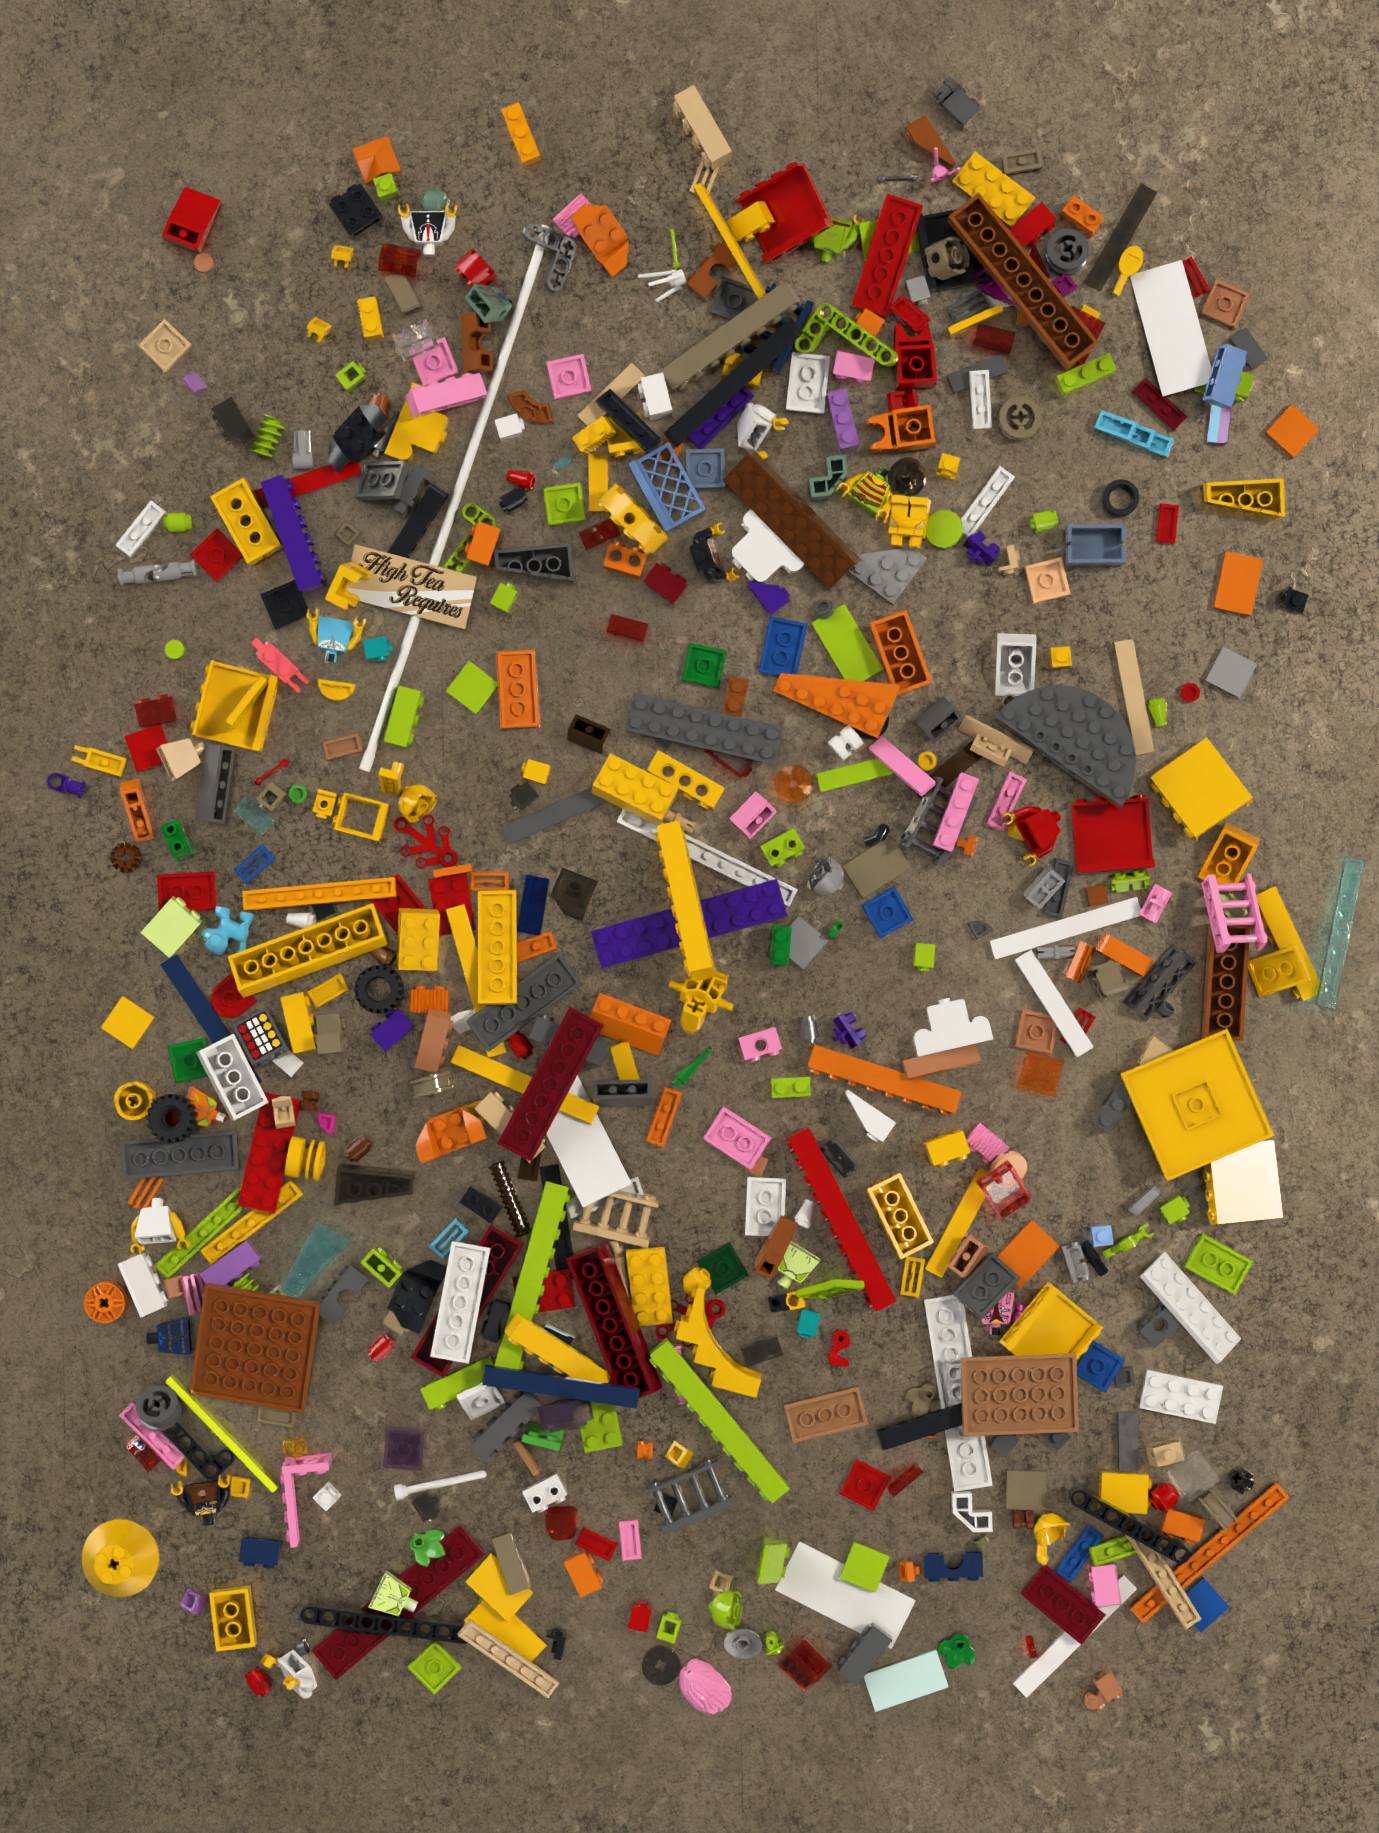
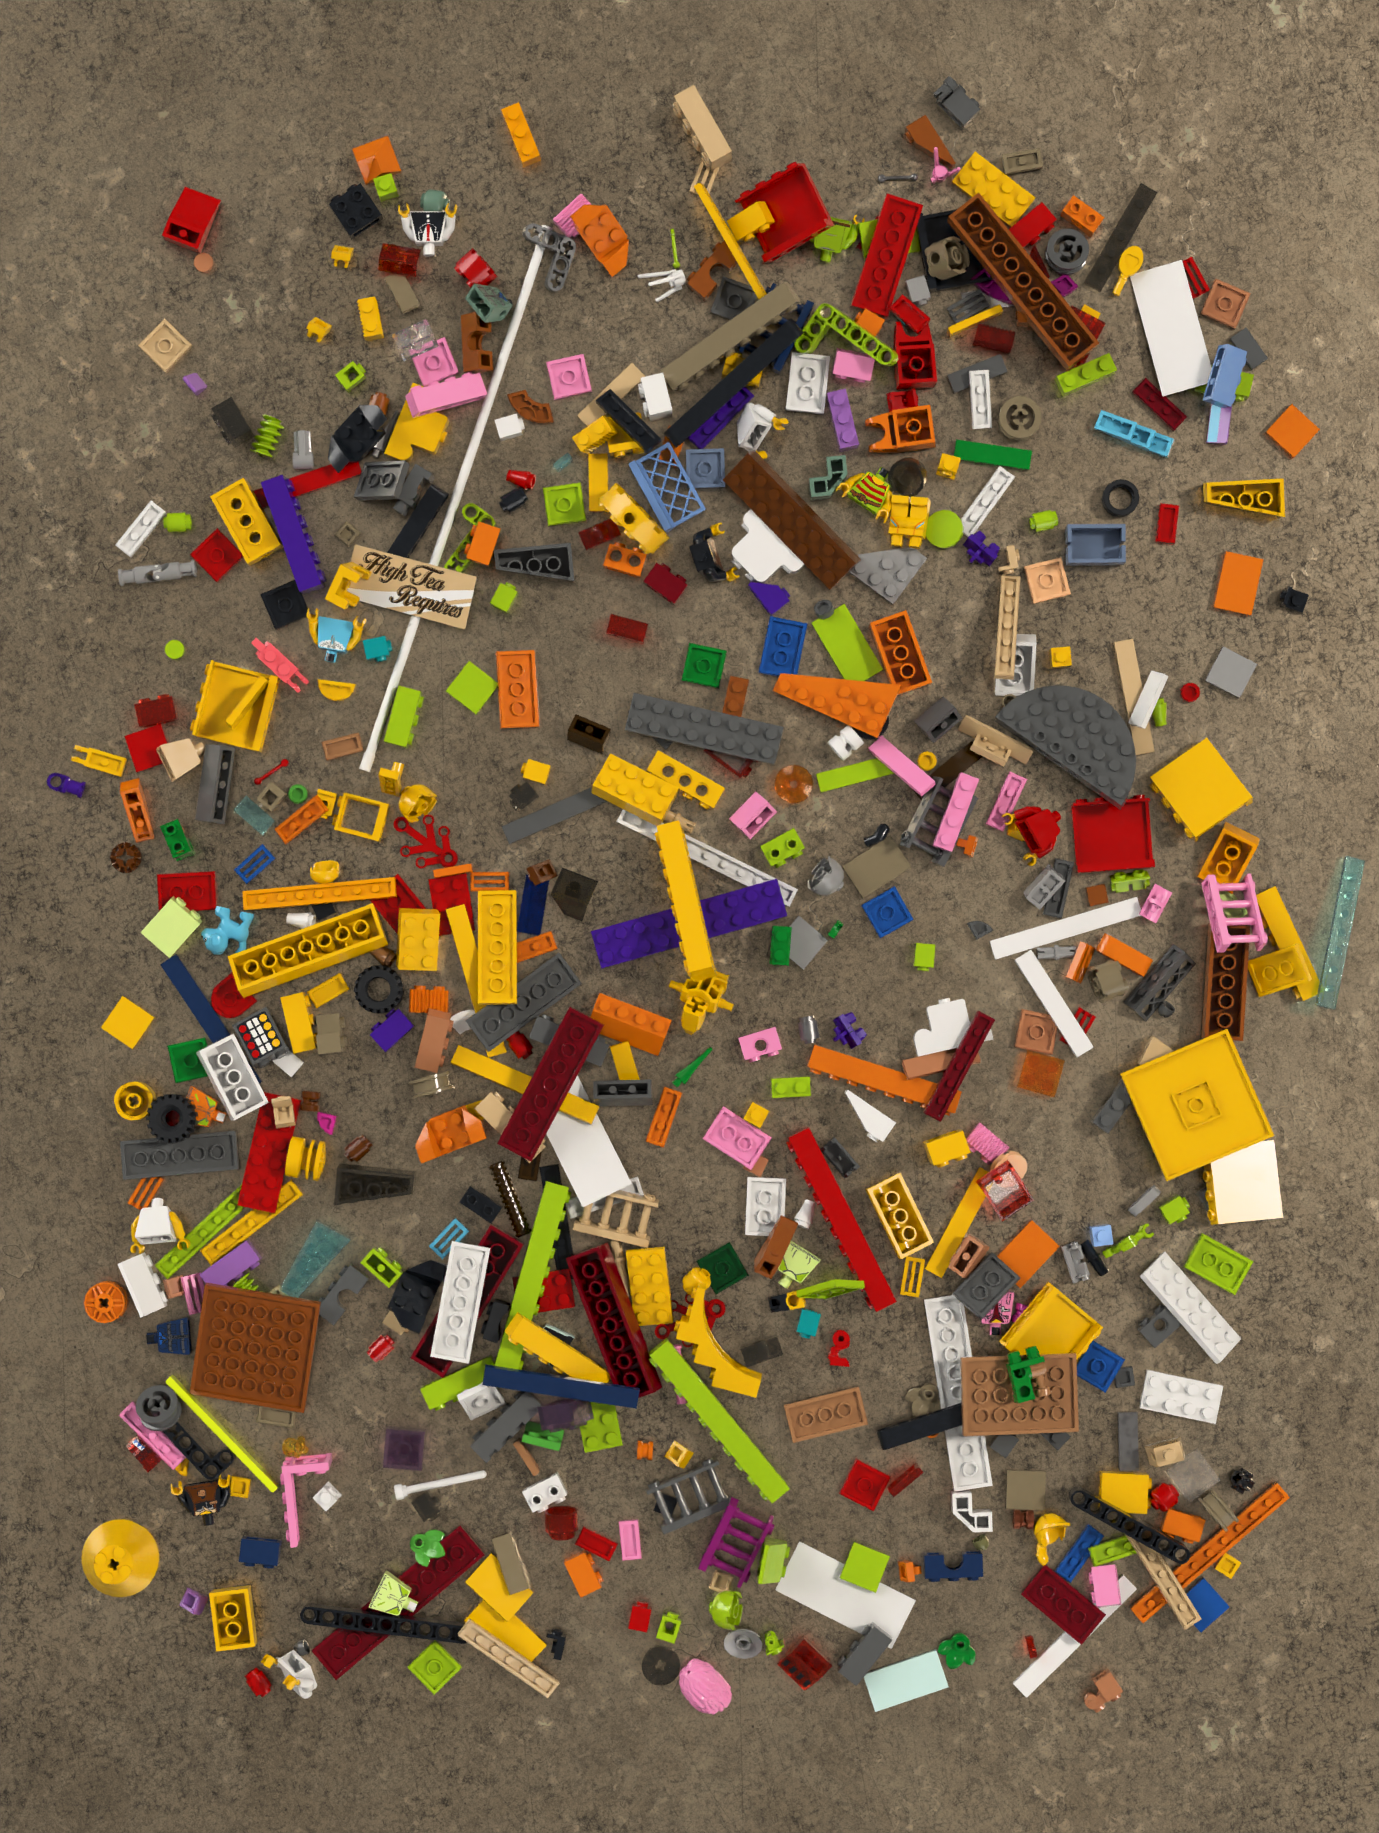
none -> orange tile [274,795,329,844]
none -> yellow hair [310,860,339,884]
none -> reddish brown plate [527,859,558,886]
none -> magenta fence [698,1497,775,1588]
none -> yellow brick [743,1102,769,1128]
none -> dark red tile [923,1010,995,1122]
none -> green tile [954,439,1032,470]
none -> tan tile [994,575,1020,680]
none -> green hips [1006,1346,1051,1403]
none -> white tile [1128,671,1168,729]
none -> yellow tile [1214,1553,1241,1579]

